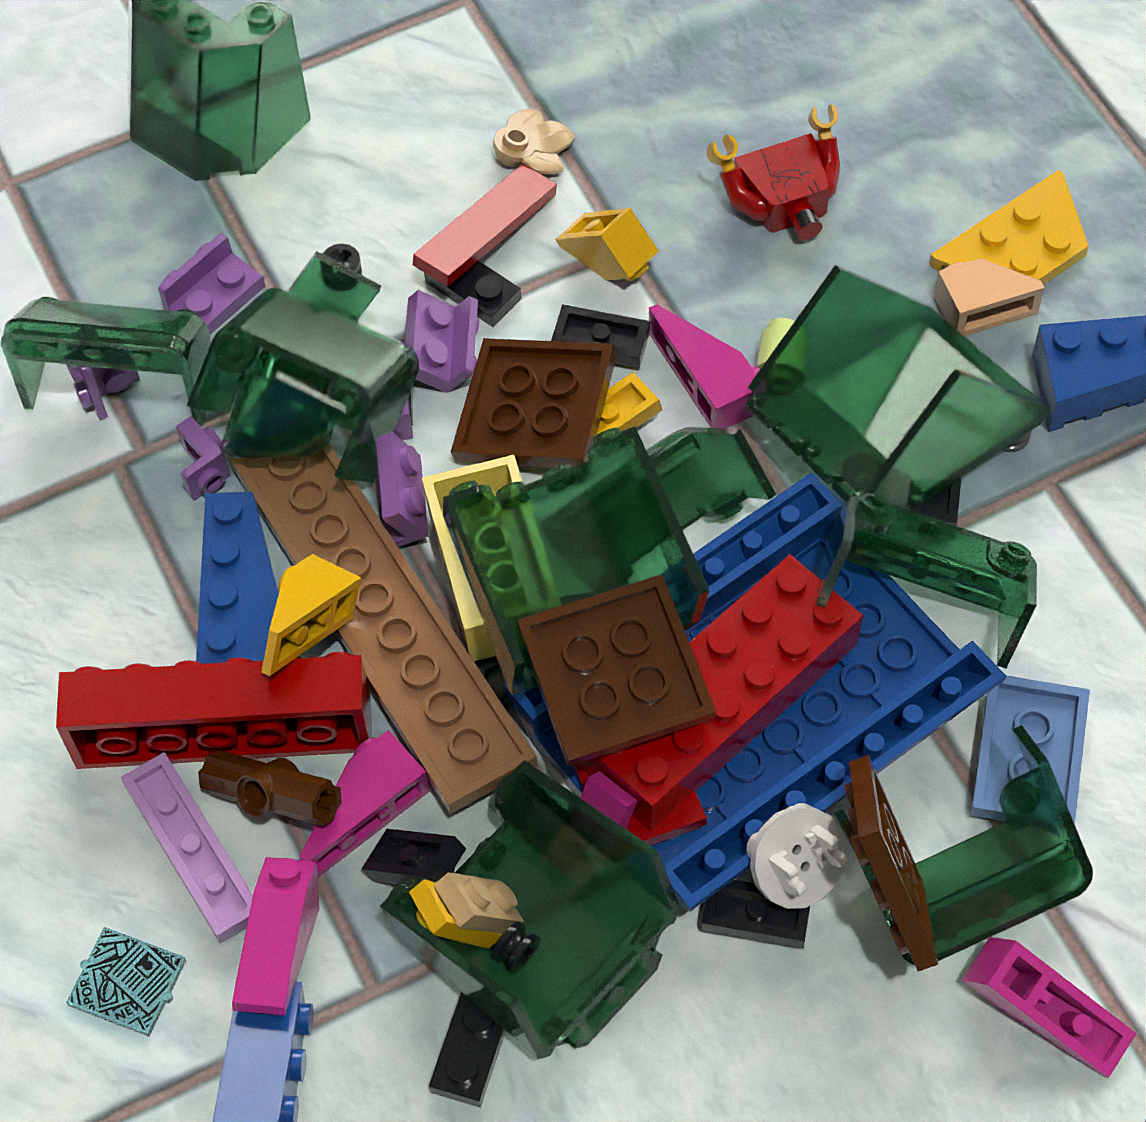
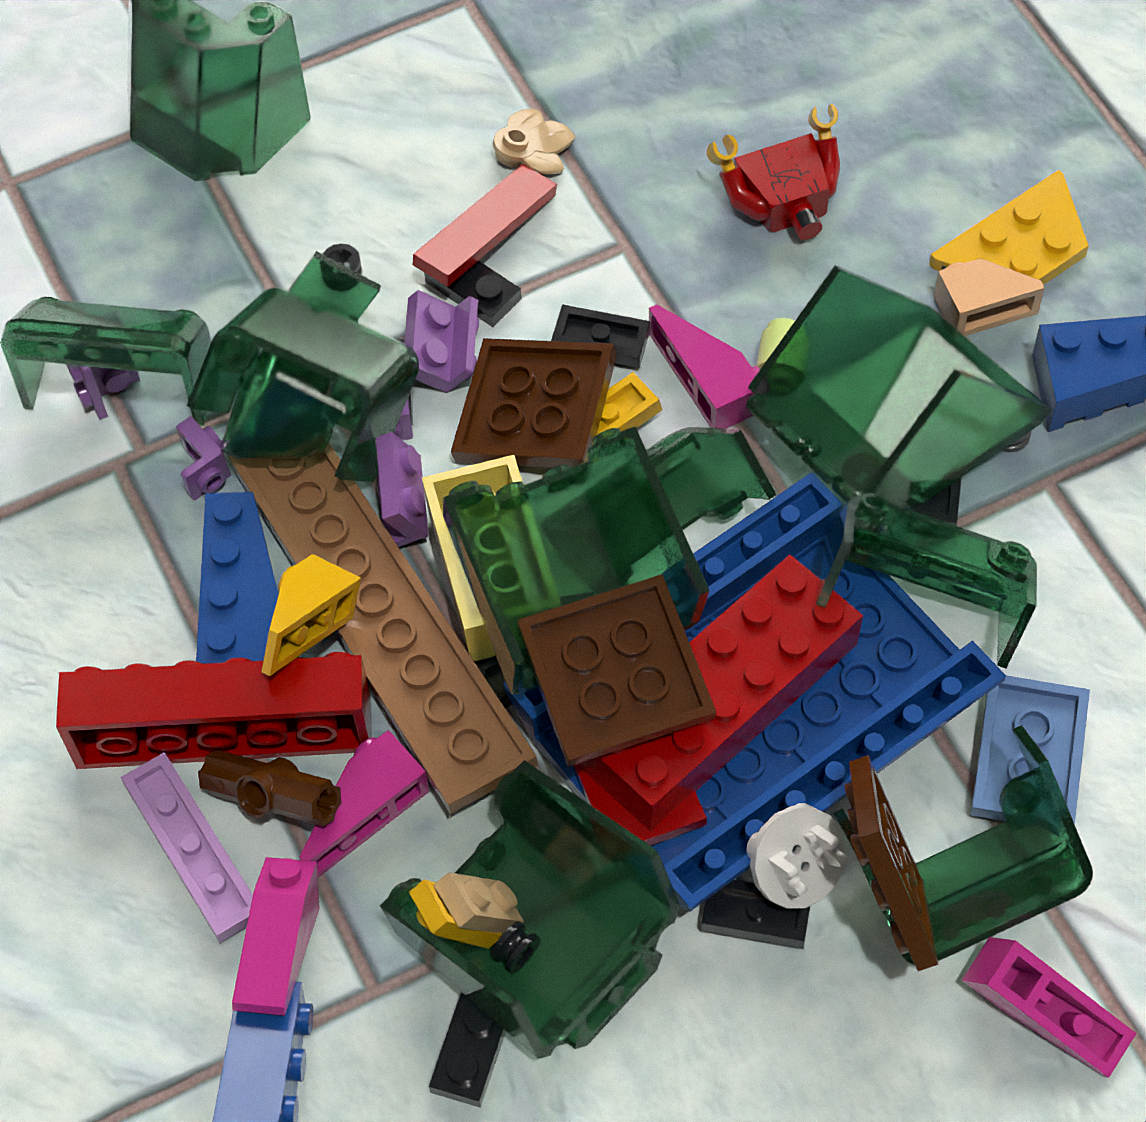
clear light blue piece [66,927,187,1037] -> none
medium lavender bracket [158,233,266,342] -> none
black plate [361,828,466,887] -> none
yellow slope [555,208,659,281] -> none
dark pink tile [573,771,638,846] -> none

